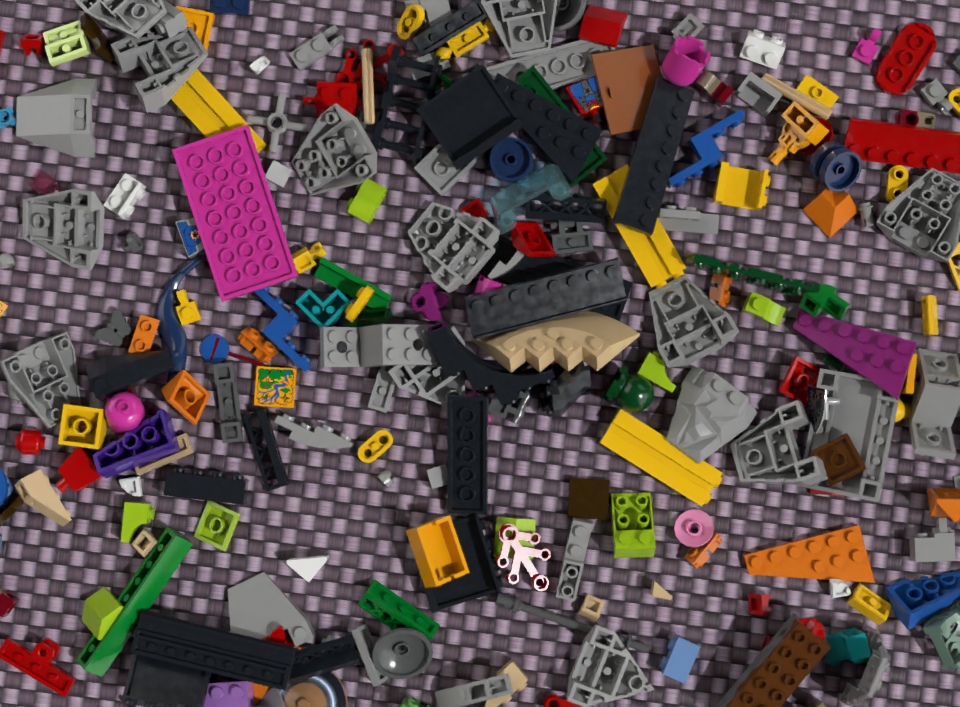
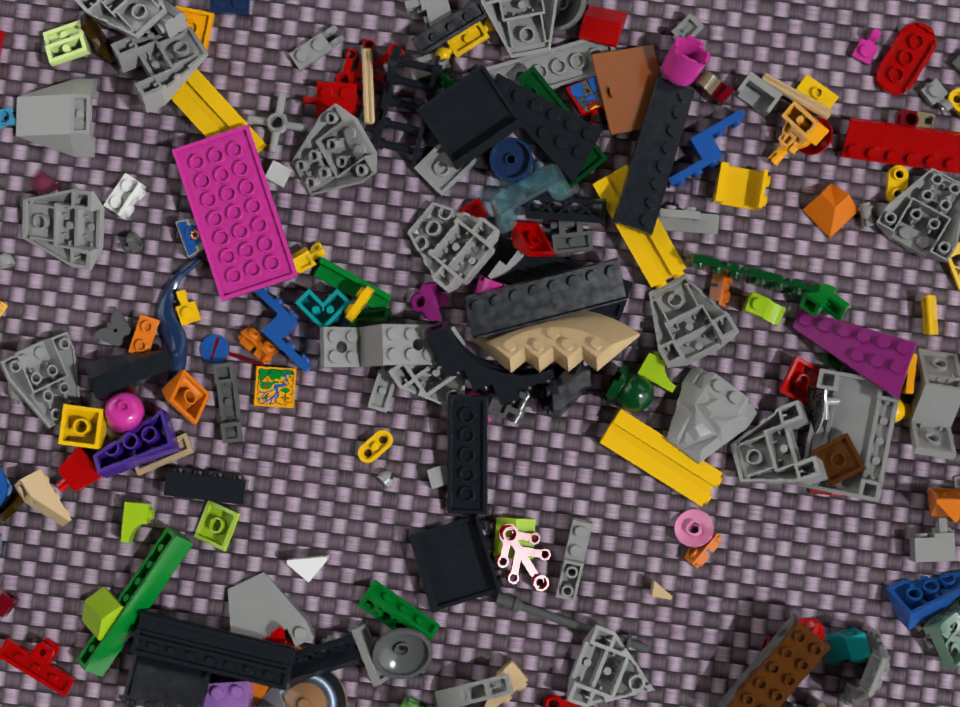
red head [15,428,45,455] -> none
red tile [20,34,45,56] -> none
white tile [119,476,143,496] -> none
tan slope [131,529,158,557] -> none
black fence [243,409,289,492] -> none
white tile [249,56,271,75] -> none
light grey slope [274,413,354,449] -> none
lime brick [346,179,387,225] -> none
yellow plate [396,4,425,40] -> none
light orange piece [406,515,470,588] -> none
dark brown tile [567,478,610,520] -> none
tan slope [578,593,605,623] -> none
lime slope [611,492,656,558] -> none
medium blue brick [659,634,701,684] -> none
white bracket [739,29,786,70] -> none
orange wing [743,524,875,583] -> none
red tile [748,593,772,615] -> none
dark blue wheel [809,141,862,192] -> none
white tile [829,579,851,598] -> none
yellow slope [847,583,892,625] -> none

